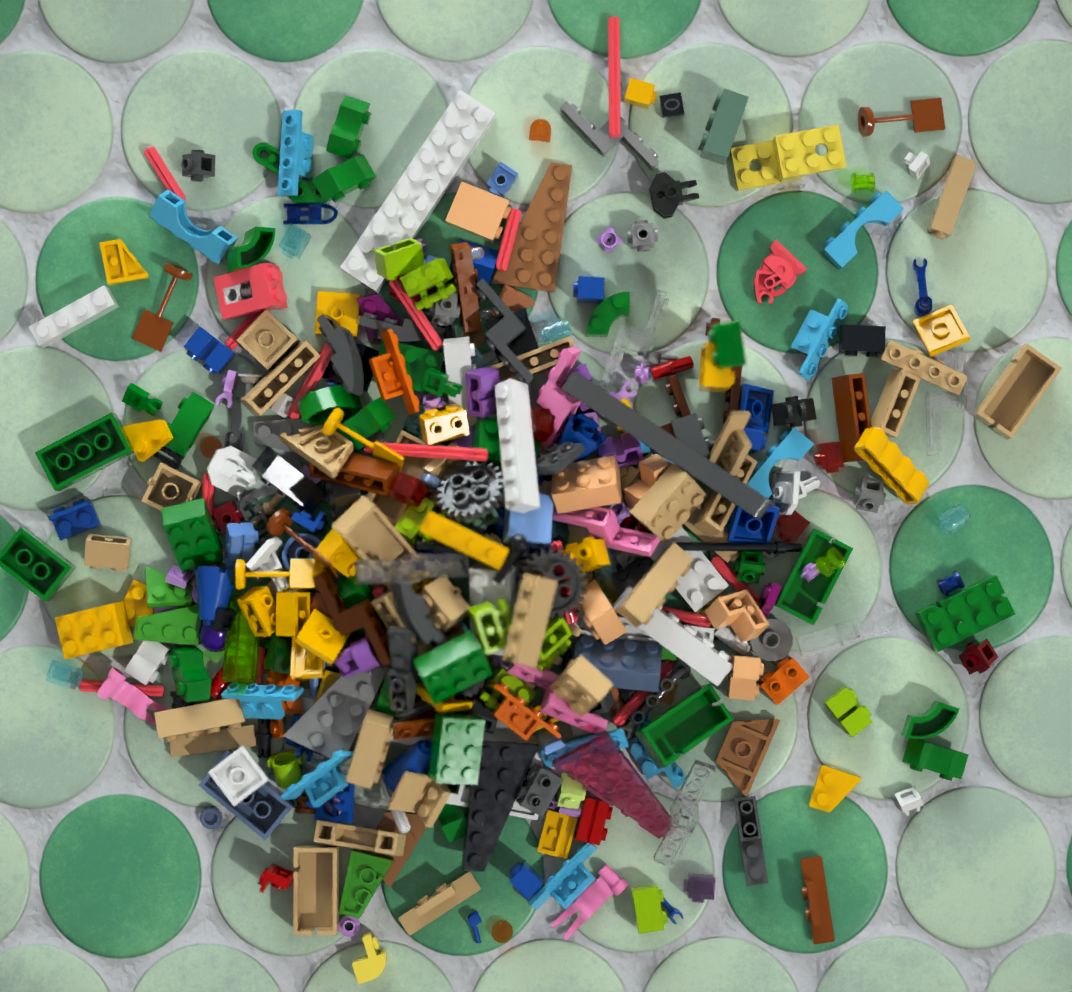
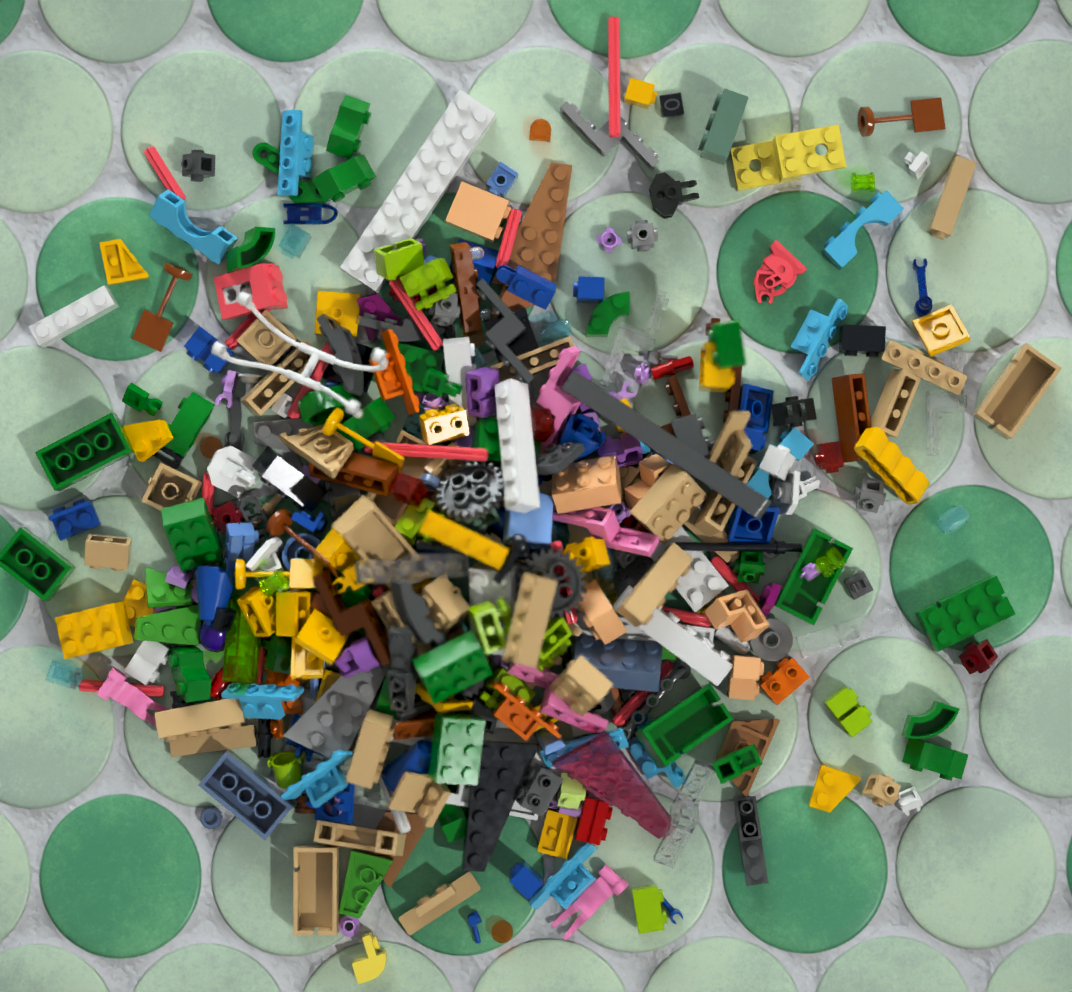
white plate [208,745,270,807] -> none
red bracket [258,864,293,893] -> none
clear orange tile [651,683,678,705] -> none
clear purple brick [683,873,715,903] -> none
clear red brick [775,510,810,543] -> none
dark orange bracket [800,856,835,944] -> none
clear blue bush [936,571,965,597] -> none
none -> white bar [212,292,388,418]
none -> clear neon green bush [259,569,289,597]
none -> yellow plate [332,560,374,593]
none -> blue brick [496,265,556,310]
none -> green brick [712,743,763,784]
none -> white brick [759,444,795,481]
none -> flat silver tile [844,571,873,600]
none -> tan brick [862,774,901,808]

